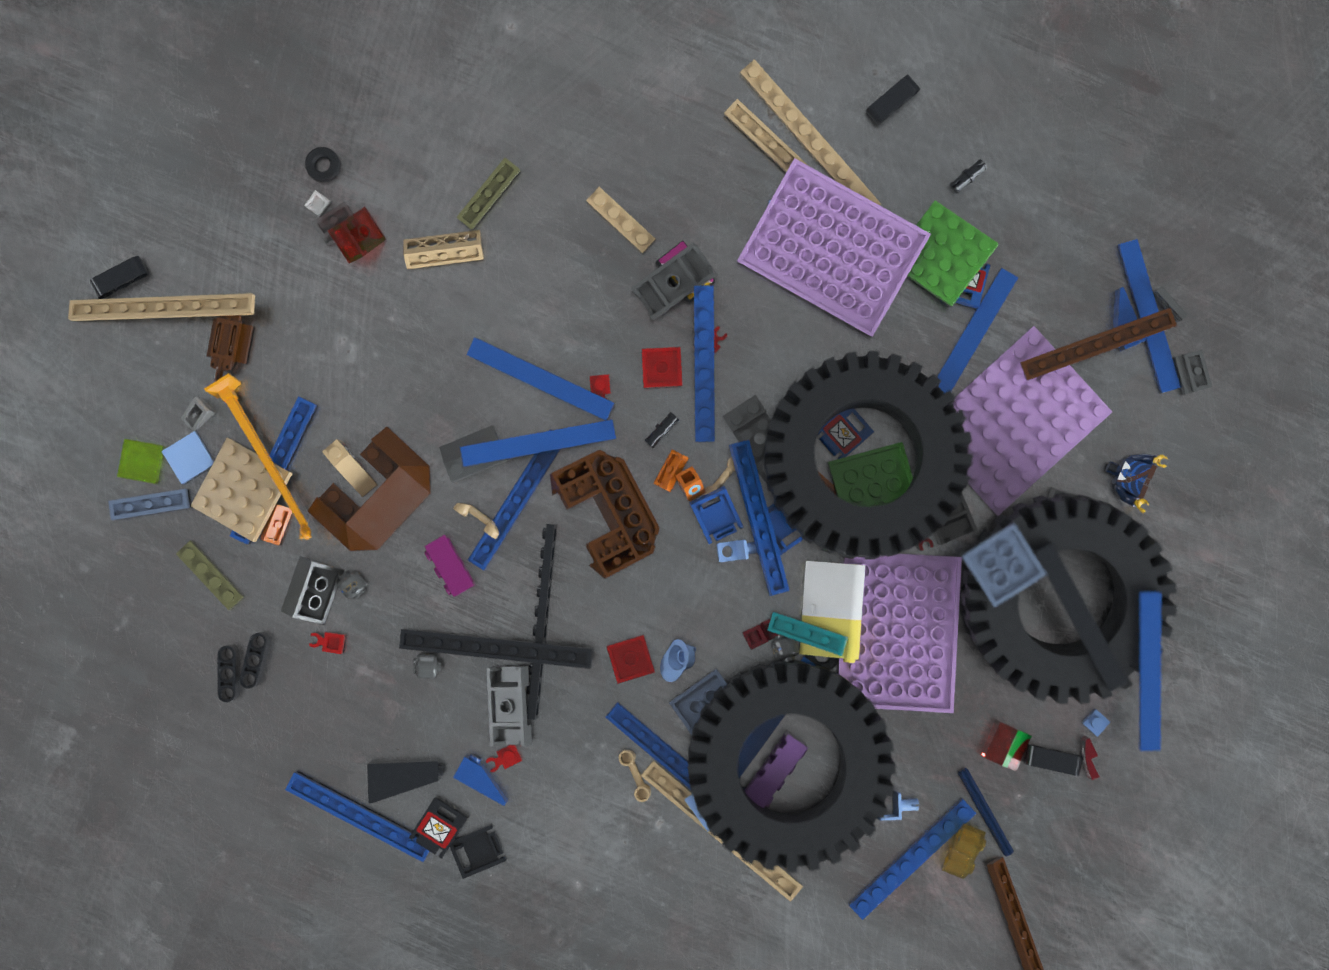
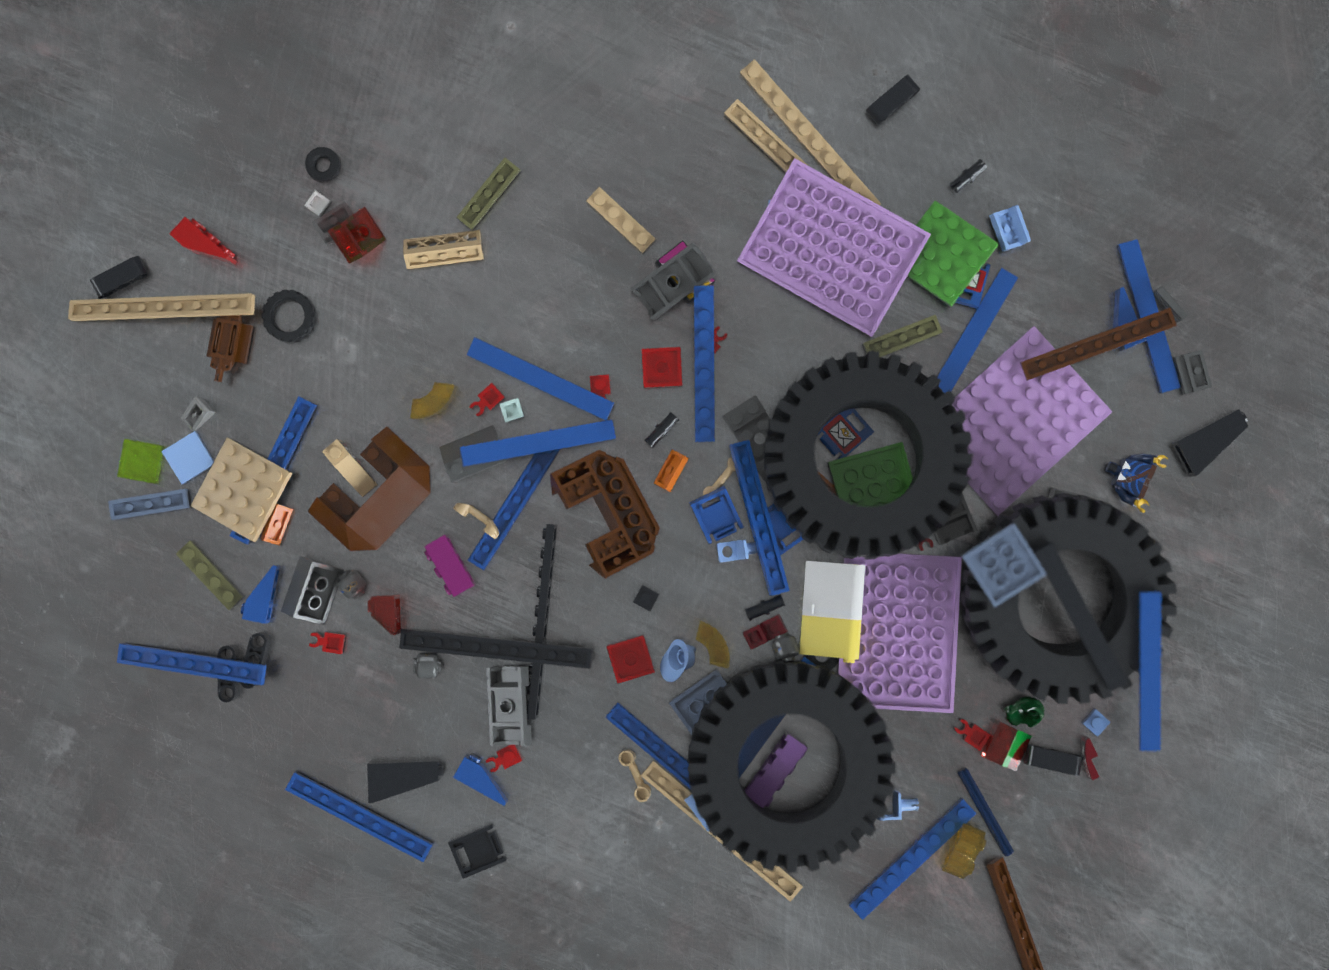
light orange piece [204,373,311,540] -> none
container [409,798,468,859] -> none
orange brick [675,466,706,501] -> none
teal plate [767,612,848,656] -> none
none -> blue plate [117,643,267,685]
none -> red slope [169,217,238,264]
none -> blue slope [241,565,281,624]
none -> black tyre [261,289,316,342]
none -> clear red slope [368,594,401,635]
none -> clear yellow brick [410,382,457,420]
none -> red plate [470,383,505,417]
none -> light aqua plate [500,398,524,423]
none -> black brick [633,584,659,611]
none -> clear yellow brick [695,620,730,669]
none -> black pin [745,594,786,621]
none -> olive plate [863,315,943,357]
none -> red plate [953,718,991,751]
none -> light blue bracket [989,205,1031,252]
none -> dark green hair [1004,697,1045,728]
none -> black slope [1172,409,1248,477]

